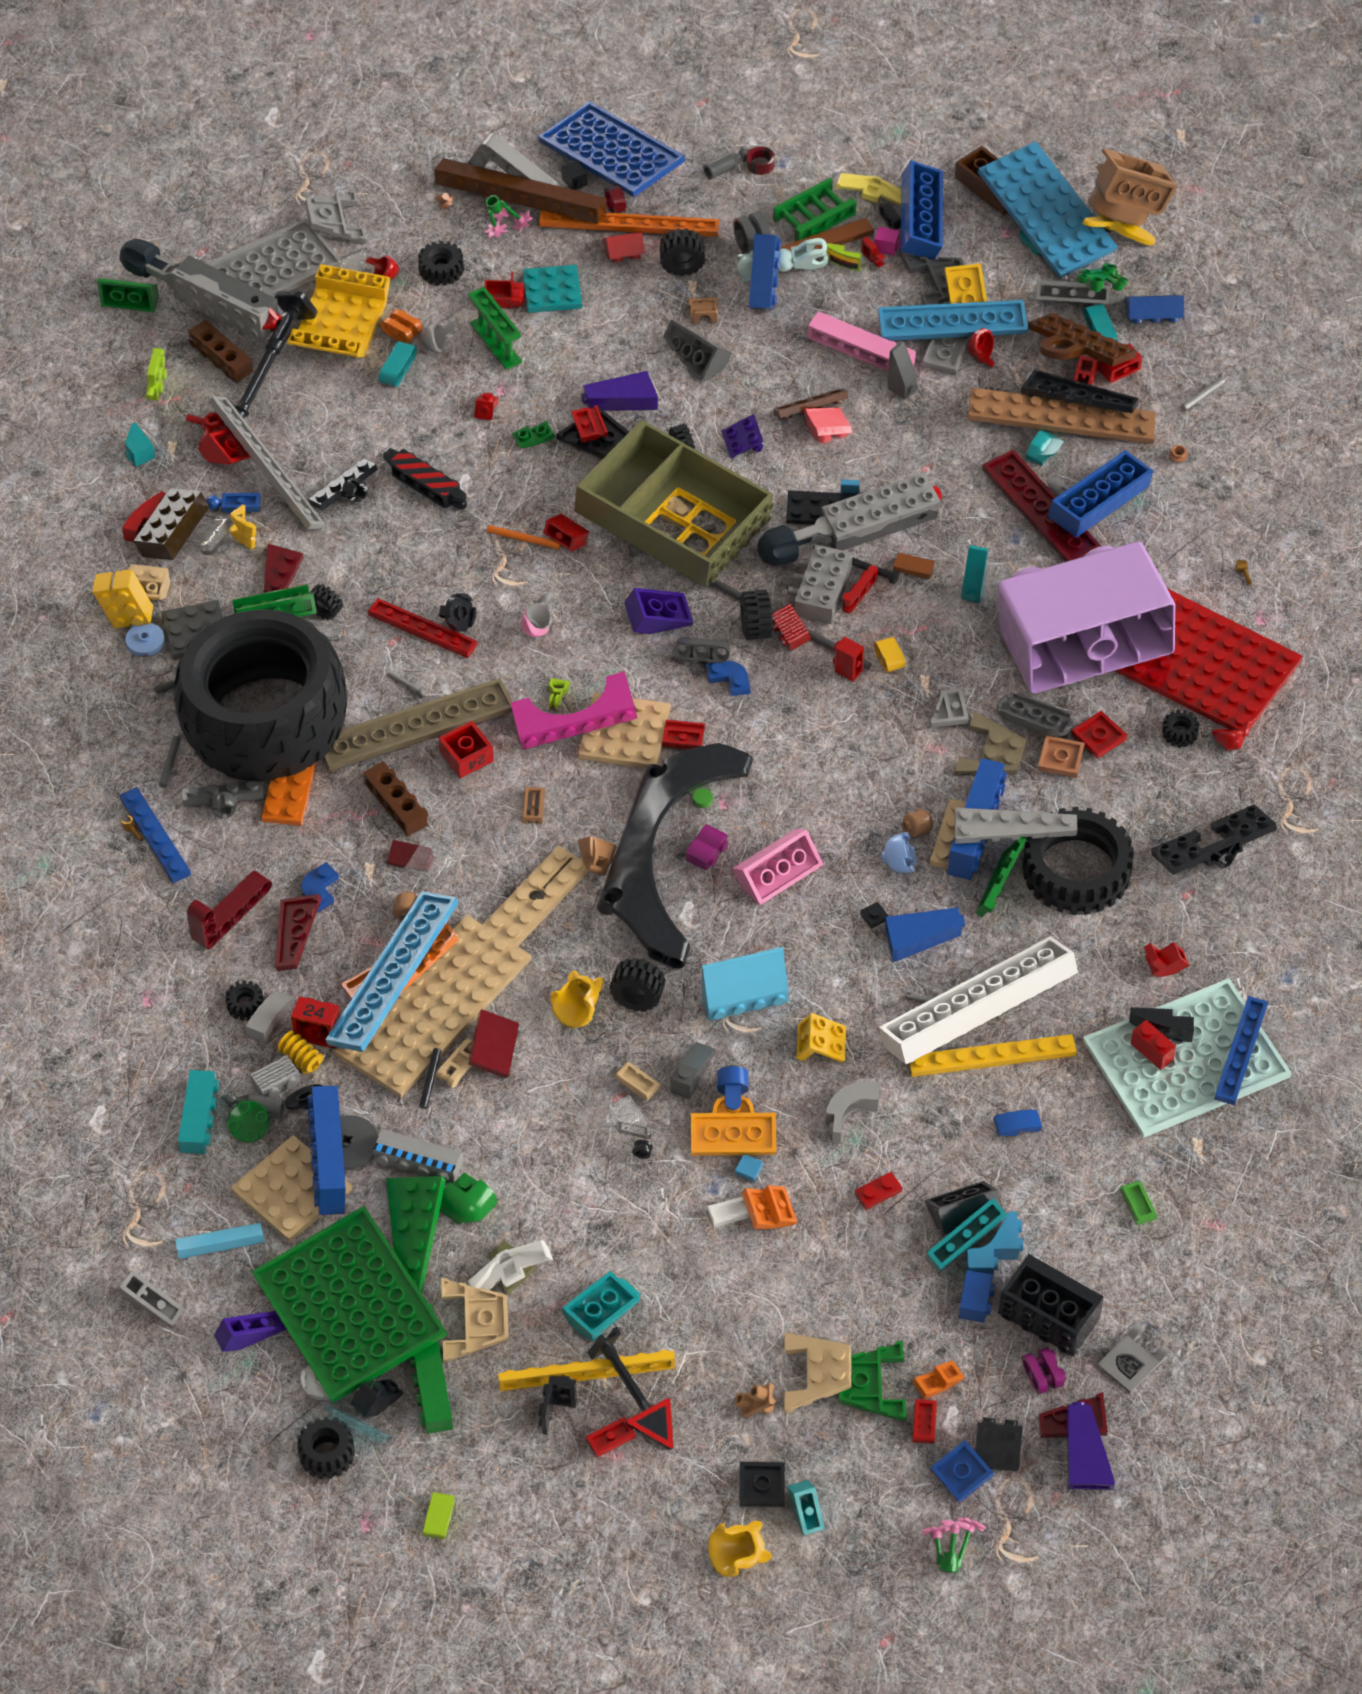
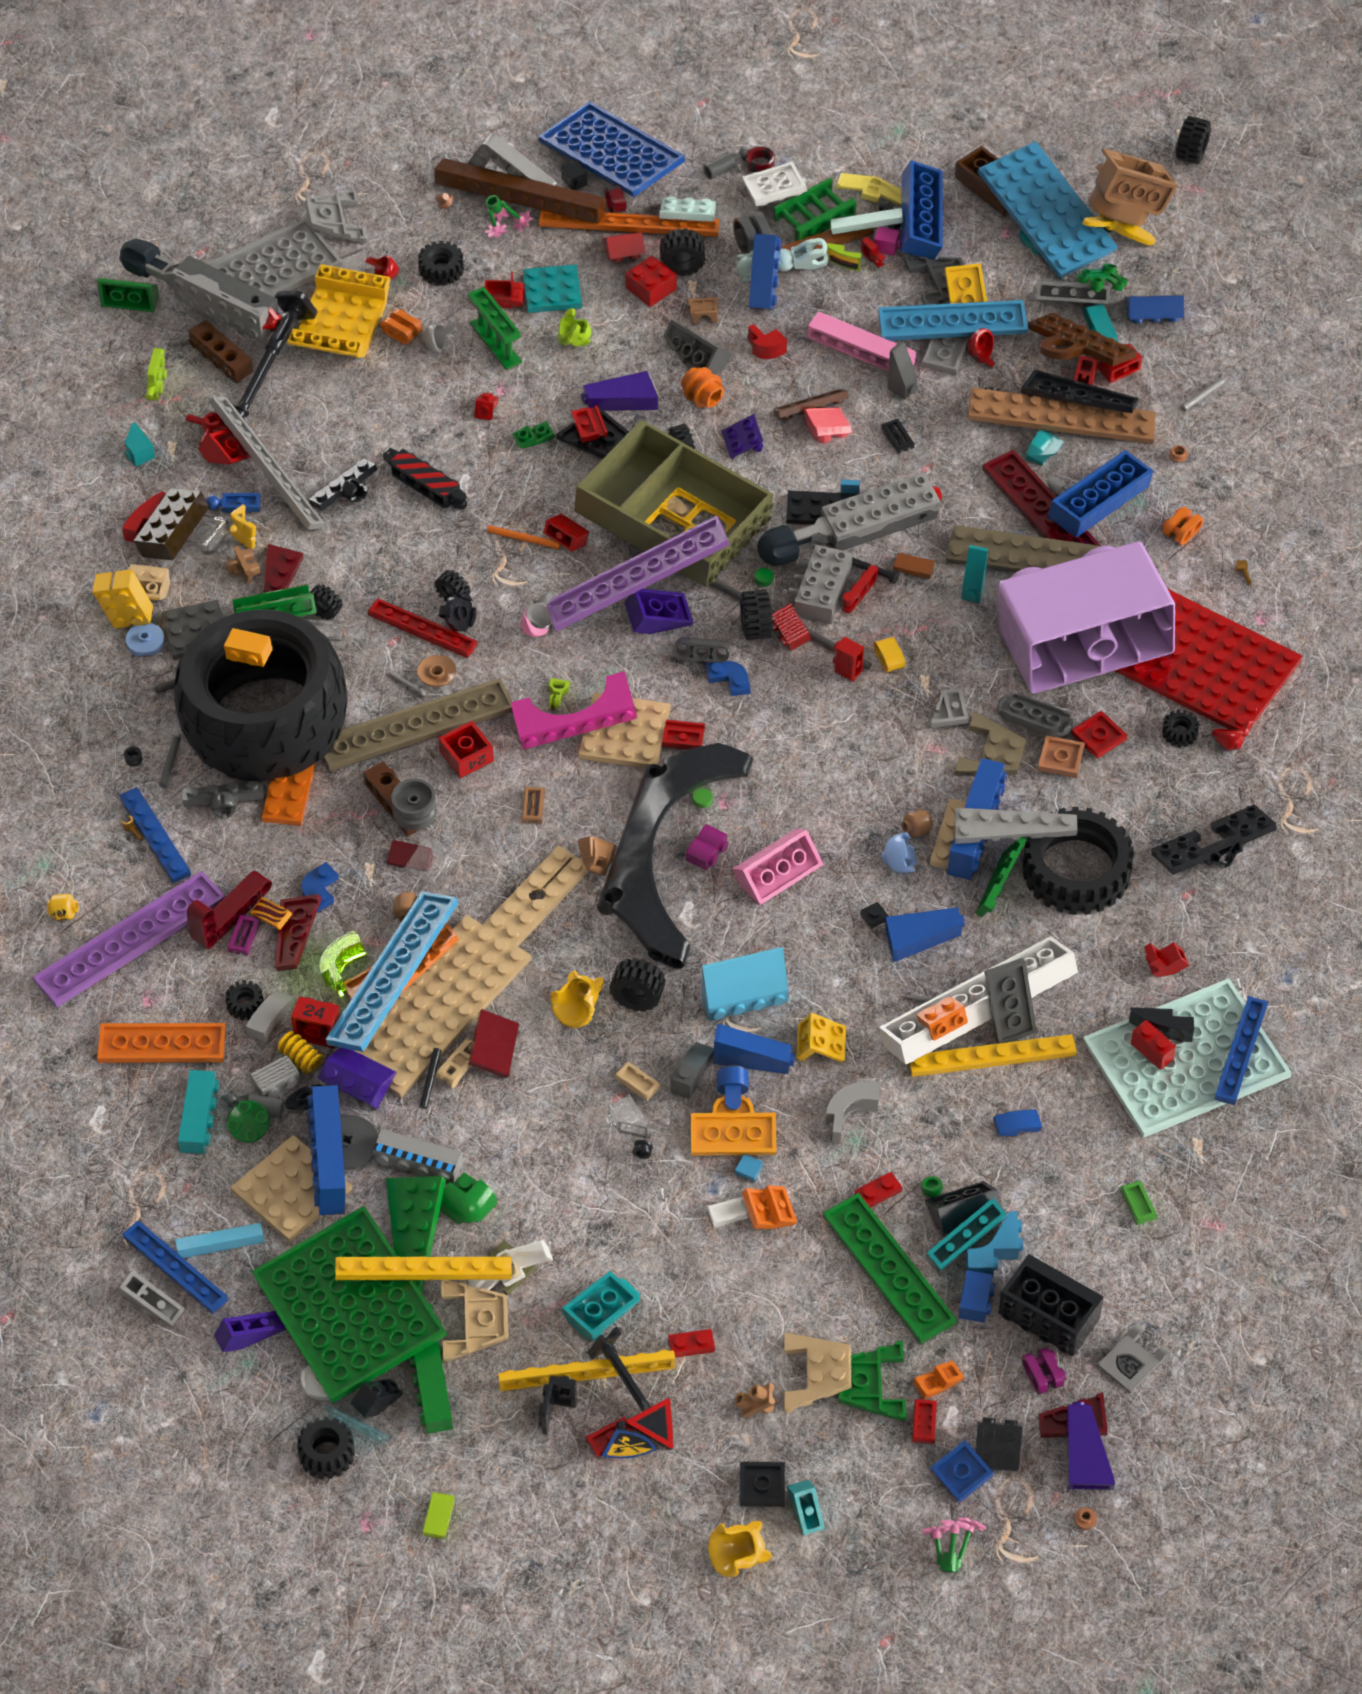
teal beam [378,341,417,387] -> none
none -> medium lavender plate [33,871,226,1008]
none -> yellow head [47,894,79,921]
none -> orange plate [97,1023,226,1063]
none -> blue plate [122,1220,228,1315]
none -> black bush [124,746,143,767]
none -> light orange brick [224,628,272,667]
none -> medium nougat hips [226,546,260,584]
none -> magenta tile [227,915,260,956]
none -> tile [250,897,292,930]
none -> dark purple slope [317,1048,397,1109]
none -> clear neon green arch [319,930,367,997]
none -> yellow plate [336,1257,512,1280]
none -> dark grey wheel [391,778,437,831]
none -> medium nougat dish [417,655,457,687]
none -> black tyre [434,570,471,602]
none -> medium lavender plate [547,516,730,631]
none -> lime helmet [557,308,592,347]
none -> shield [601,1421,657,1458]
none -> red brick [625,255,677,307]
none -> light aqua plate [660,197,716,222]
none -> red plate [668,1329,715,1358]
none -> orange piece [681,367,724,408]
none -> blue slope [714,1024,795,1074]
none -> white plate [742,162,807,206]
none -> red brick [747,324,787,359]
none -> green tile [754,568,774,587]
none -> green plate [823,1193,957,1345]
none -> light aqua tile [831,208,903,234]
none -> black tile [881,419,915,454]
none -> orange bracket [916,996,968,1041]
none -> green tile [921,1176,943,1197]
none -> dark tan plate [946,525,1101,572]
none -> dark grey plate [984,958,1037,1044]
none -> nougat plate [1074,1507,1097,1530]
none -> orange brick [1162,506,1204,545]
none -> black tyre [1176,116,1211,164]

